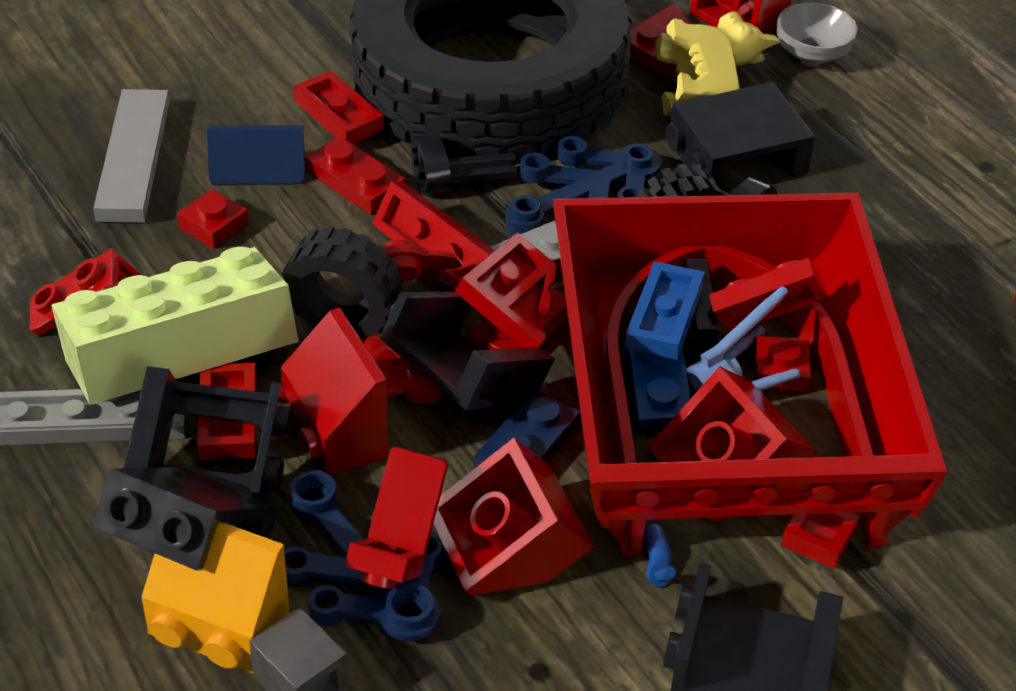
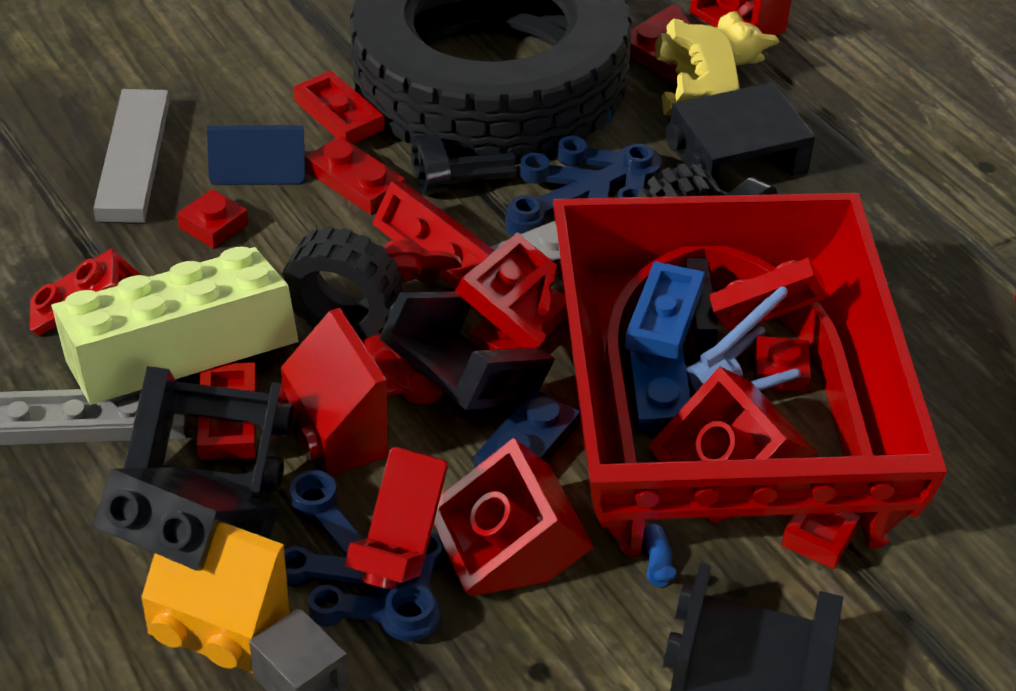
light grey piece [777,2,857,67] -> none

